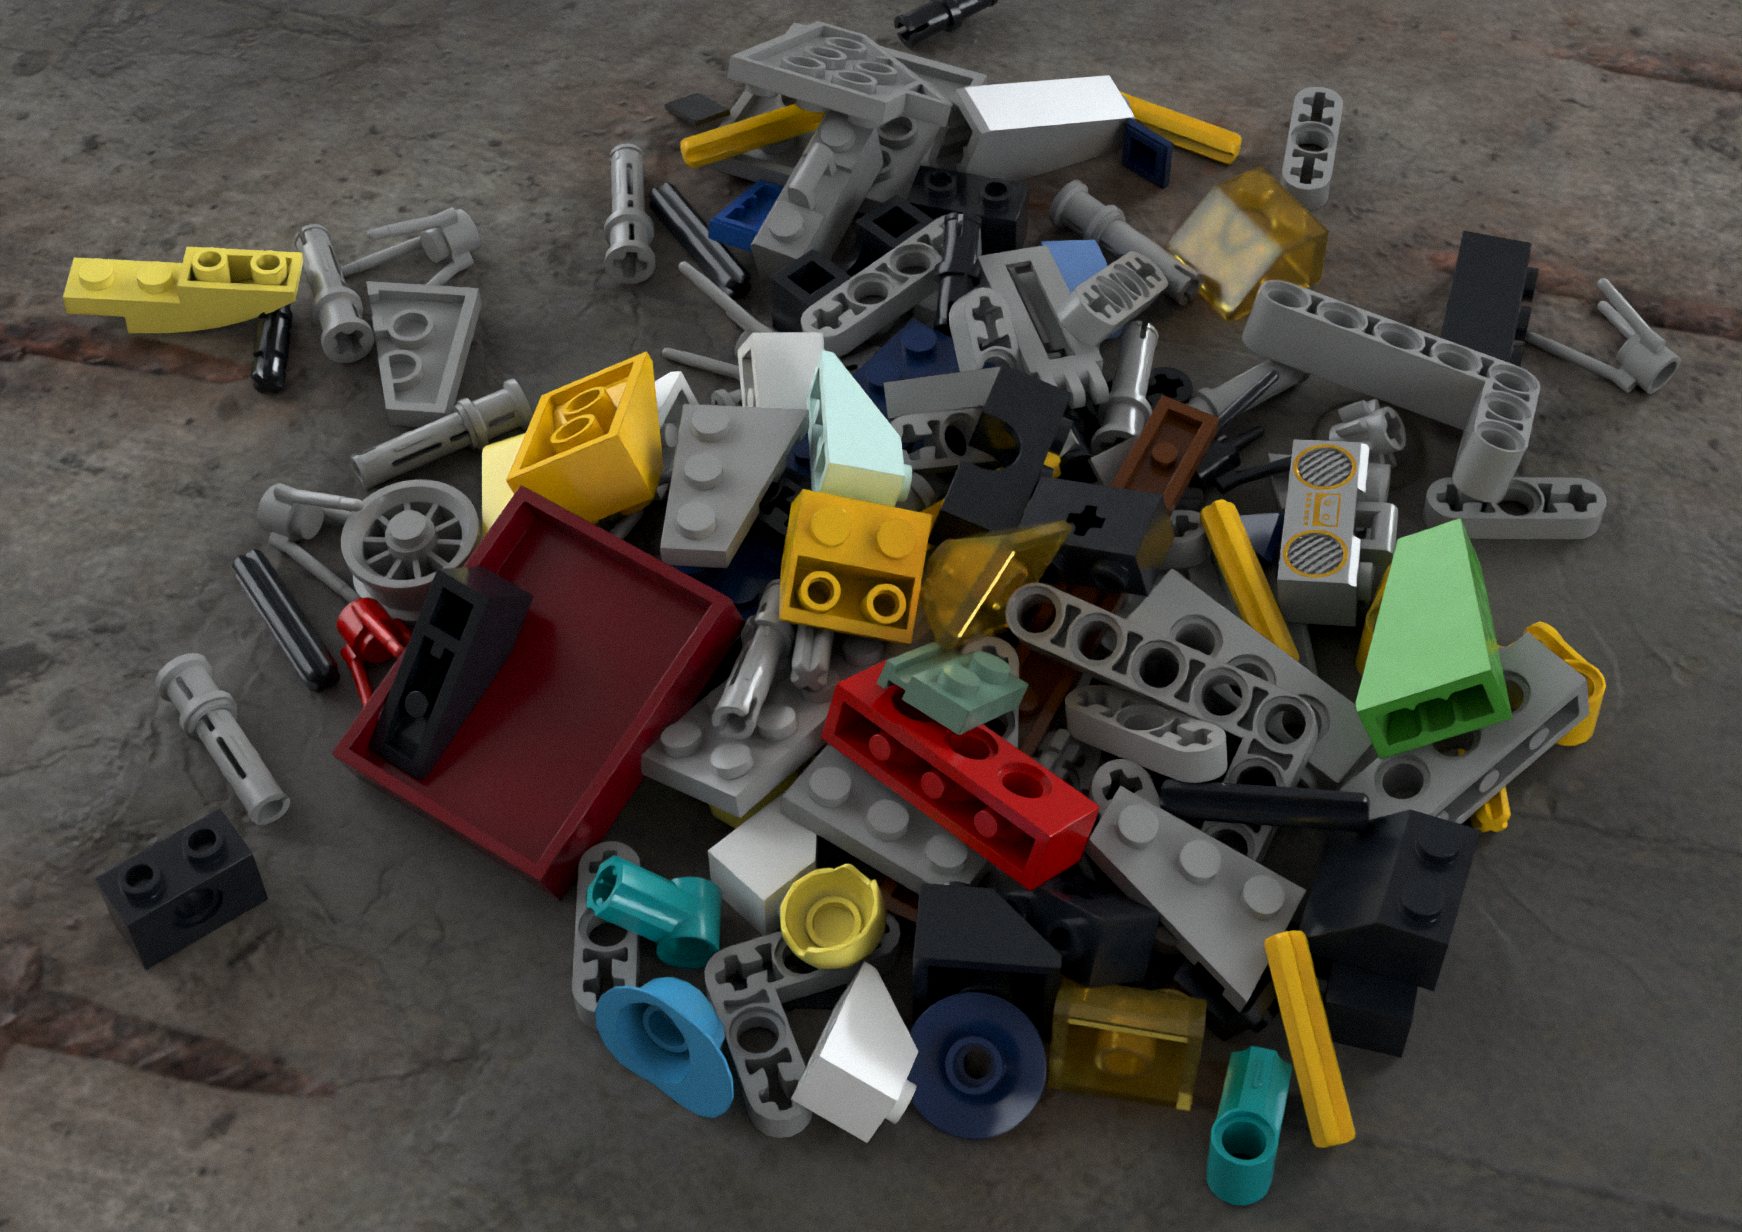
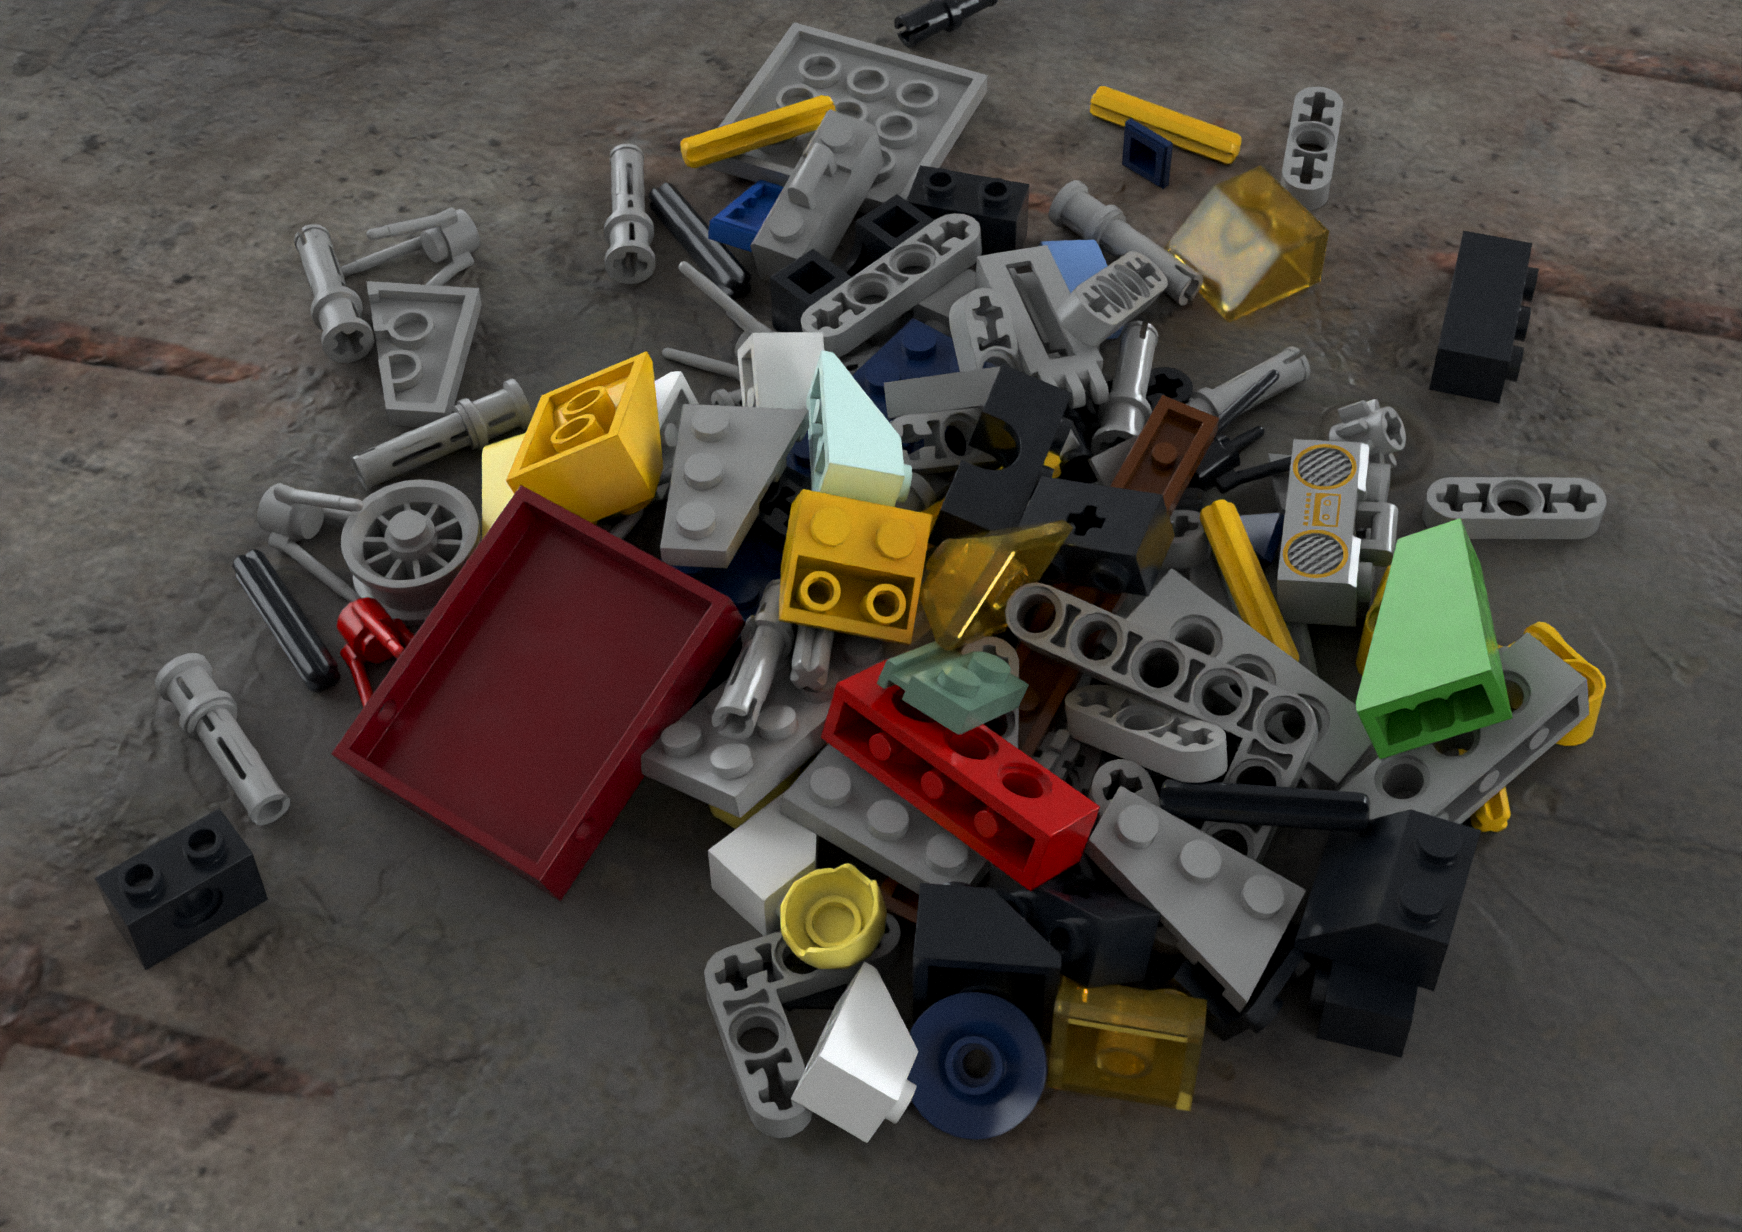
light yellow slope [63,247,303,334] -> none
black axle [251,303,293,393] -> none
black slope [368,567,534,779] -> none
light grey beam [572,841,641,1030] -> none
teal piece [586,855,722,969] -> none
dark azure piece [595,977,734,1118] -> none
black window [664,93,731,126] -> none
light grey wing [727,21,954,129] -> none
light grey slope [928,75,1135,182] -> none
black pin [933,212,982,337] -> none
teal piece [1206,1045,1293,1205] -> none
light grey beam [1242,280,1540,502] -> none
yellow axle [1264,930,1356,1148] -> none
light grey plant [1526,278,1681,394] -> none

